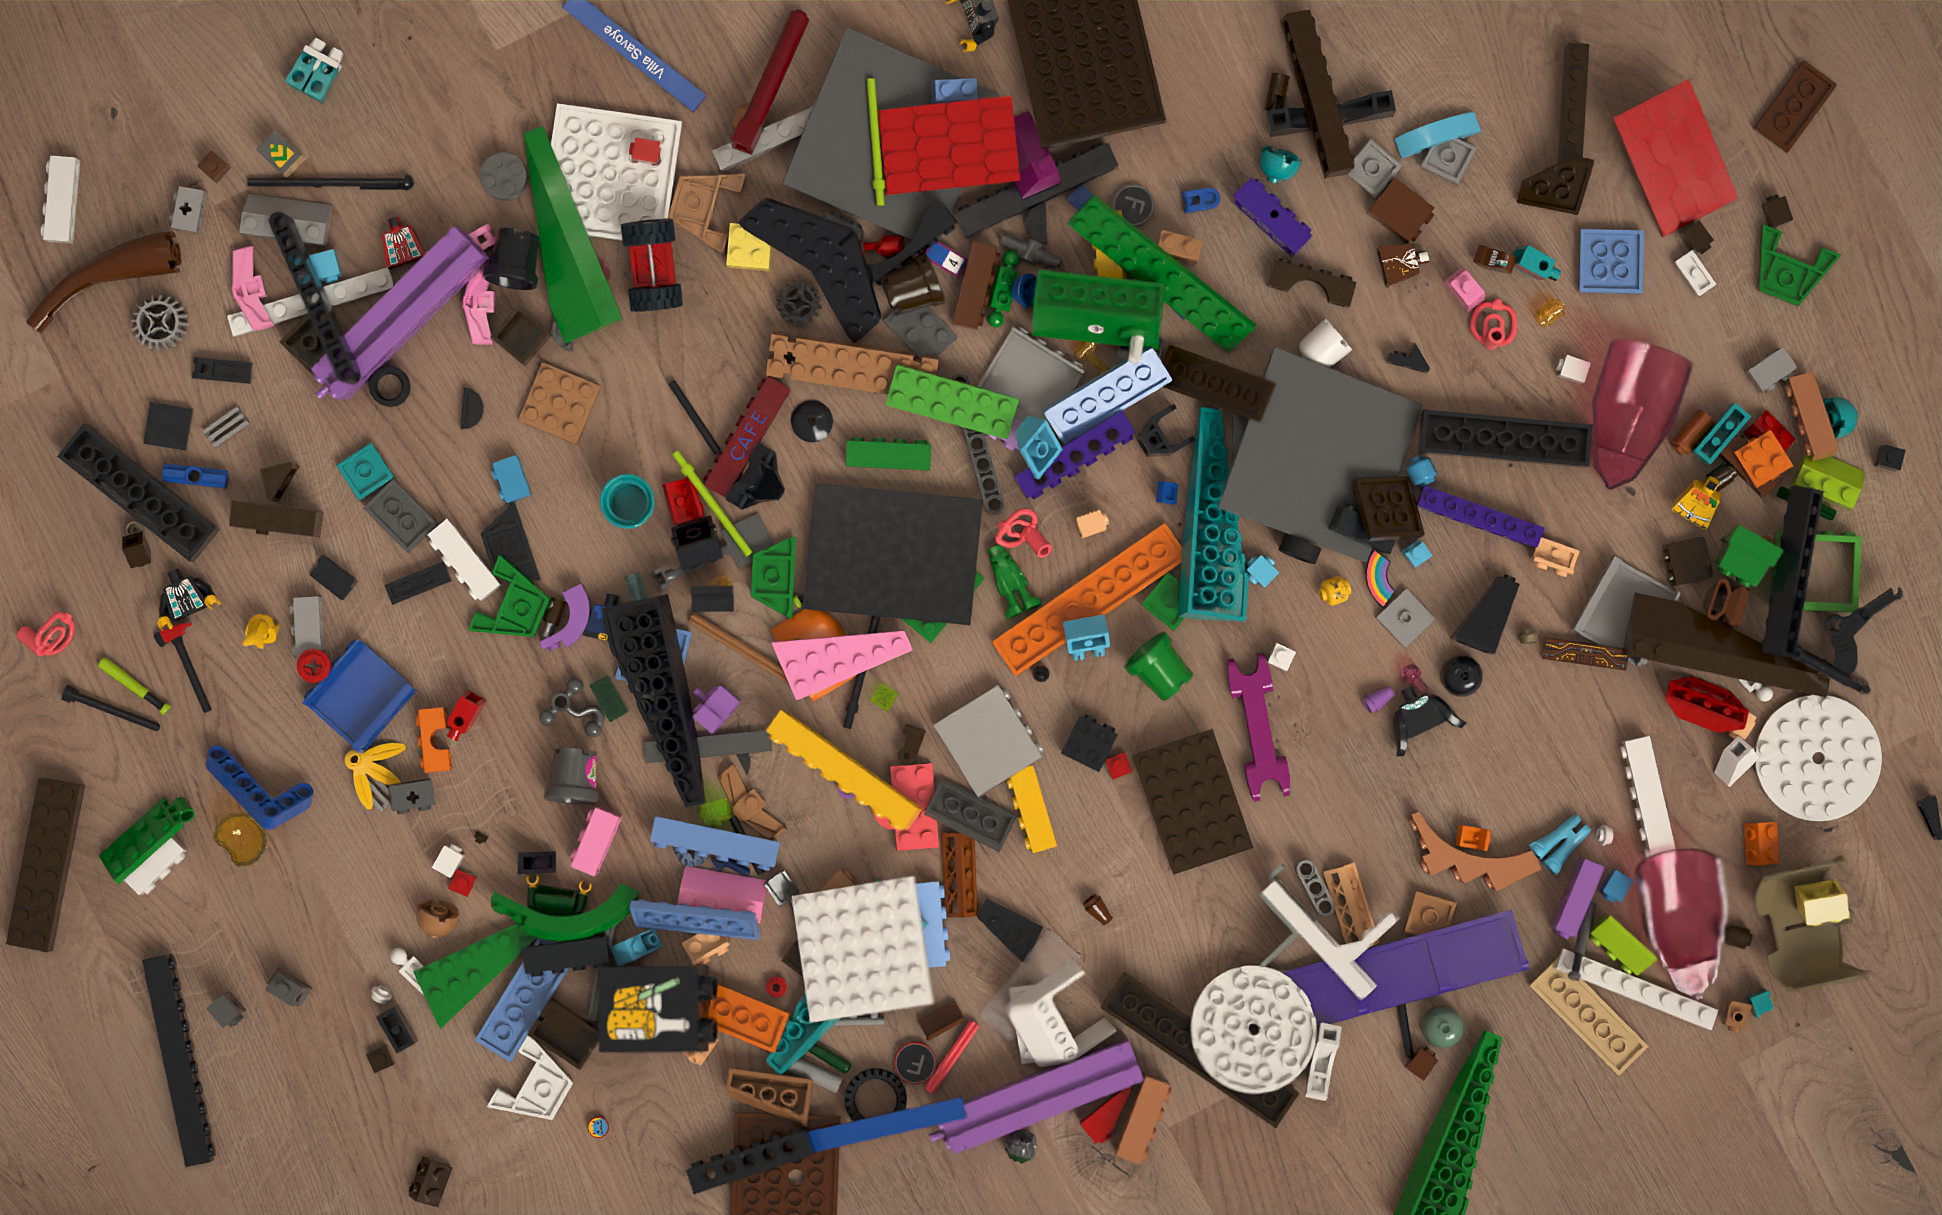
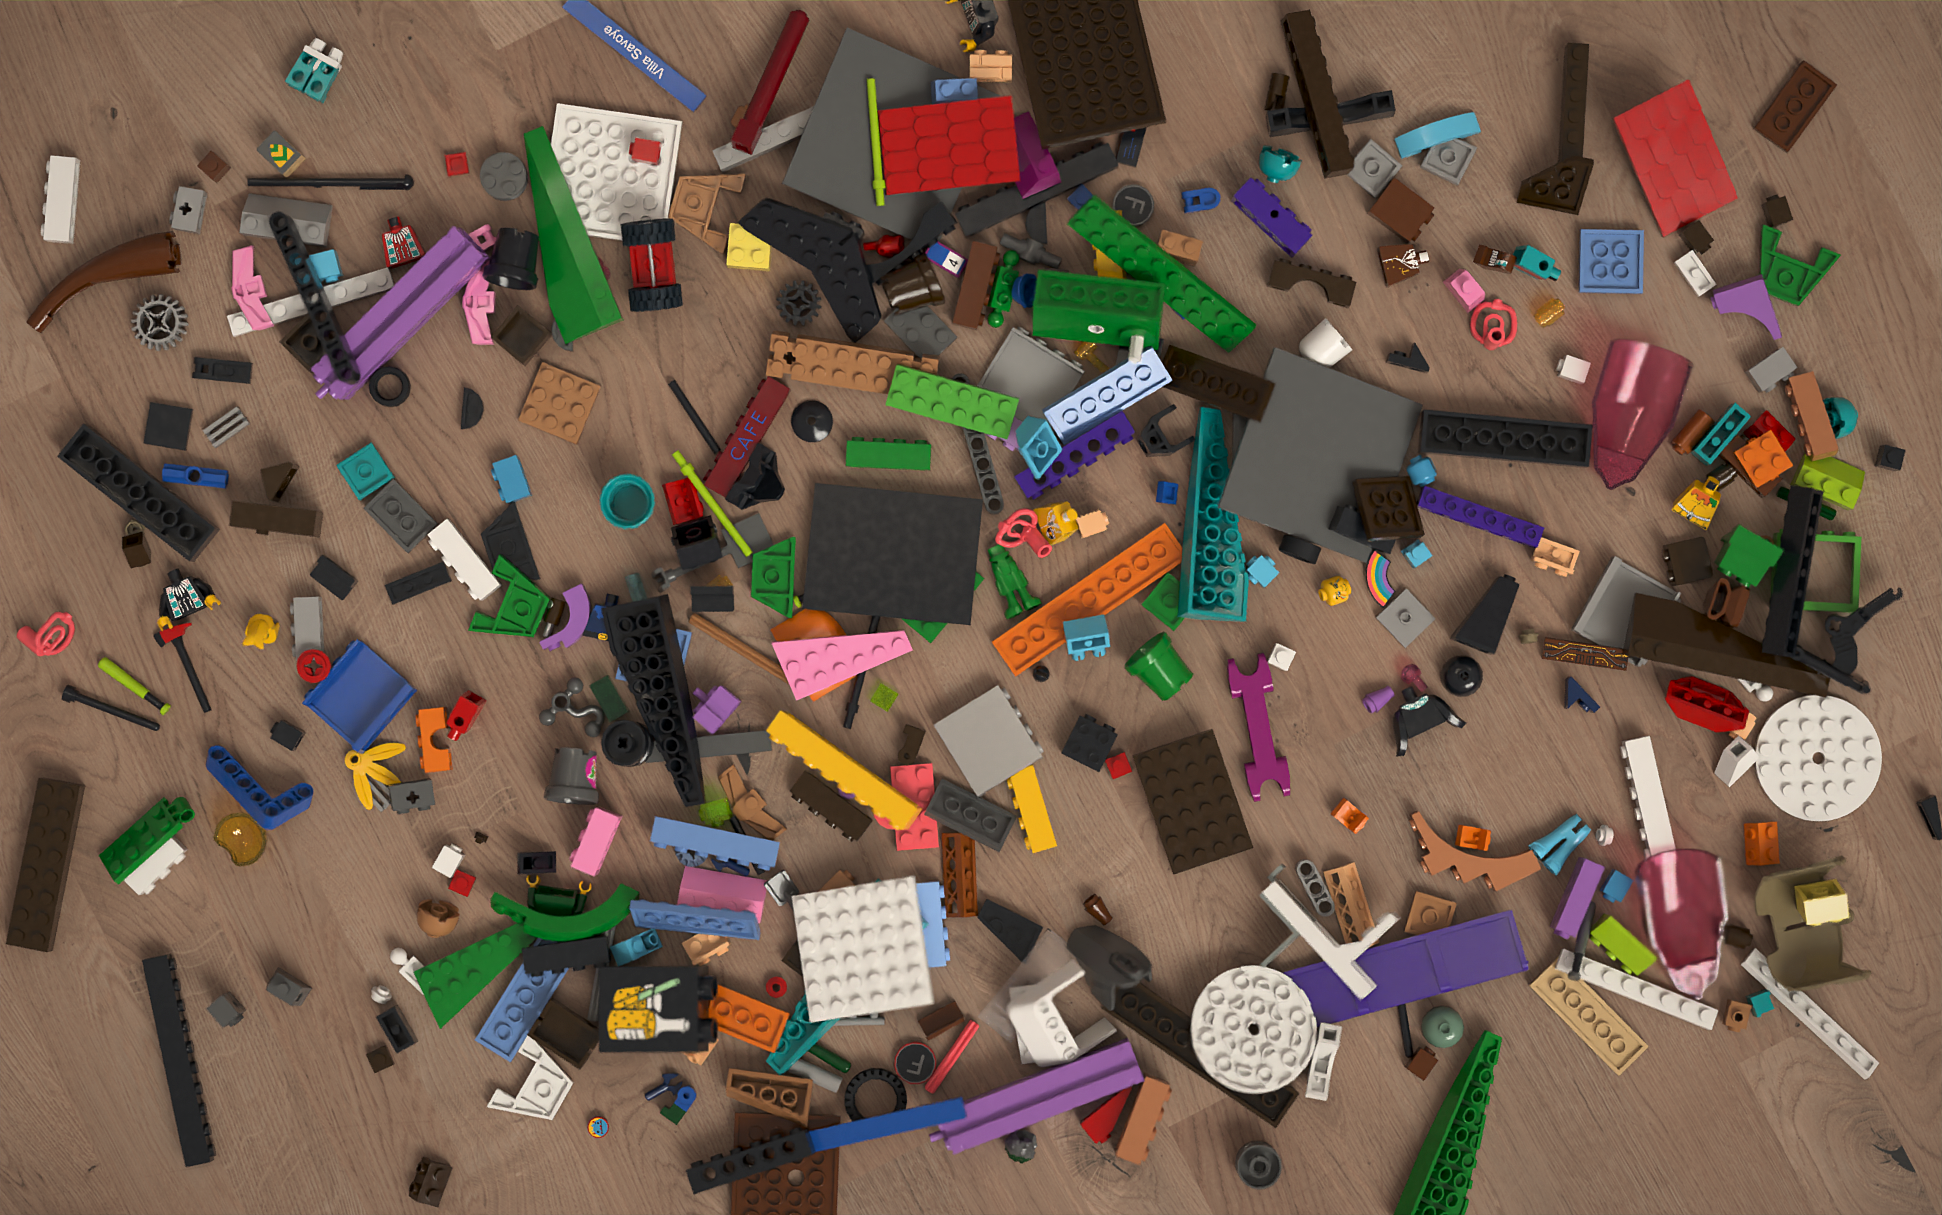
none -> black brick [270,720,306,751]
none -> red tile [445,152,469,177]
none -> black wheel [601,720,654,767]
none -> dark blue bar [645,1073,683,1101]
none -> leg [660,1085,696,1125]
none -> dark brown brick [790,770,873,842]
none -> light nougat brick [970,50,1012,82]
none -> yellow torso [1033,501,1078,545]
none -> dark grey piece [1066,925,1152,1011]
none -> black tile [1116,127,1147,168]
none -> dark grey wheel [1235,1141,1282,1189]
none -> orange bracket [1331,798,1369,834]
none -> dark blue slope [1565,676,1600,713]
none -> medium lavender arch [1710,274,1782,340]
none -> white plate [1741,948,1879,1080]

